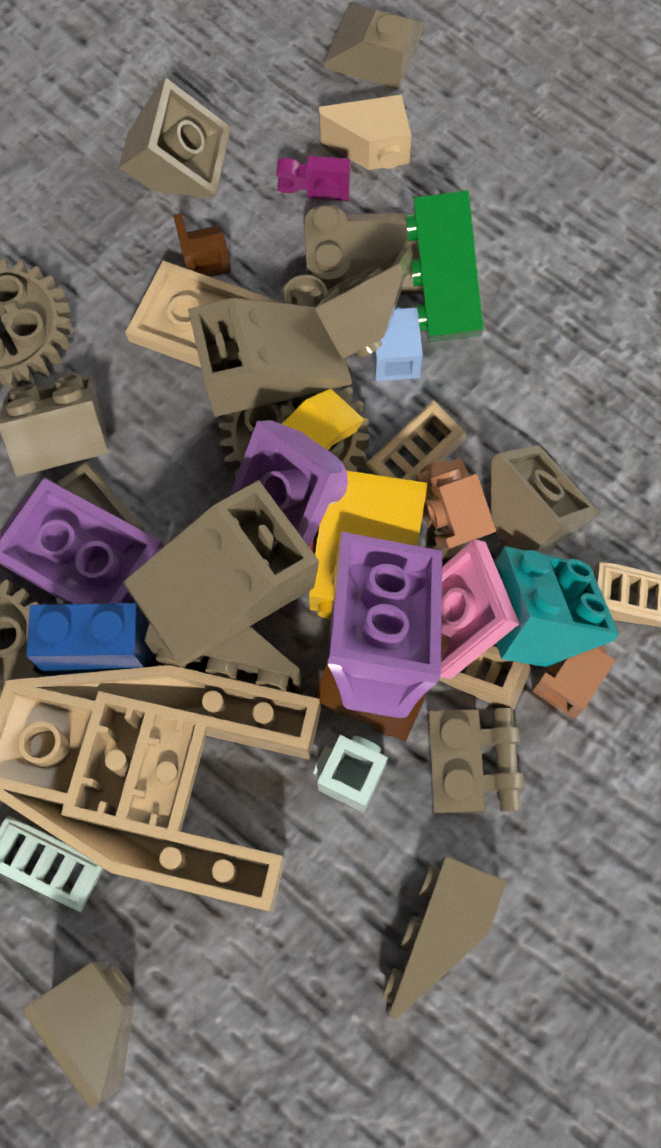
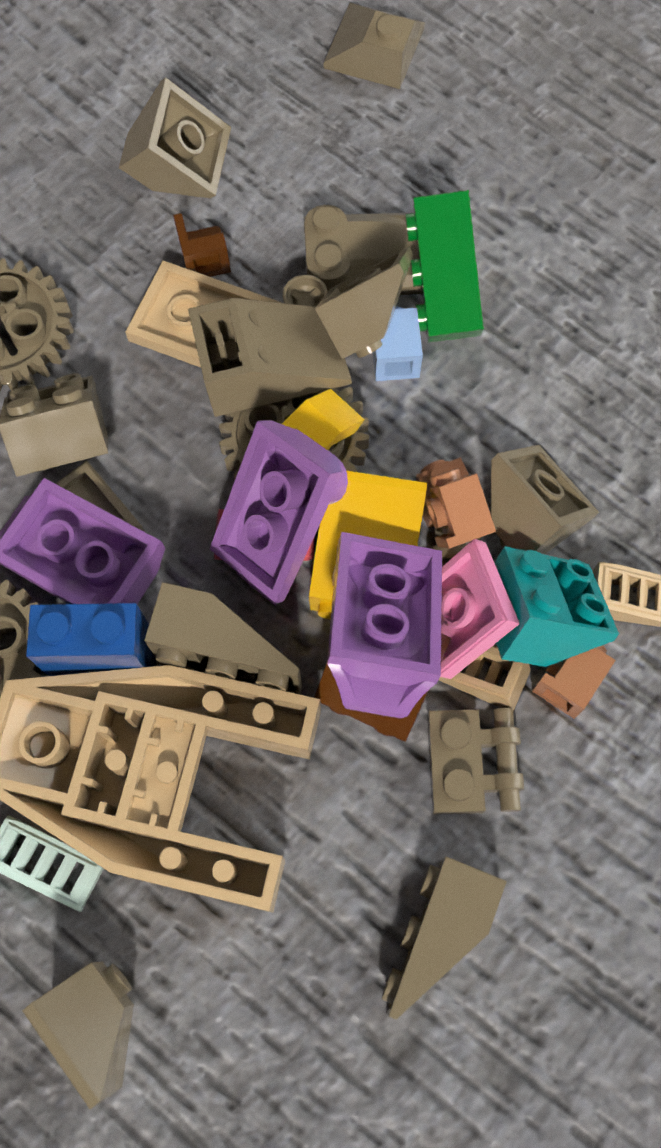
dark tan slope [124,480,319,668] -> none
magenta plate [276,156,350,201] -> none
light aqua brick [313,735,388,813] -> none
tan slope [318,94,412,170] -> none
tan slope [366,400,466,481] -> none

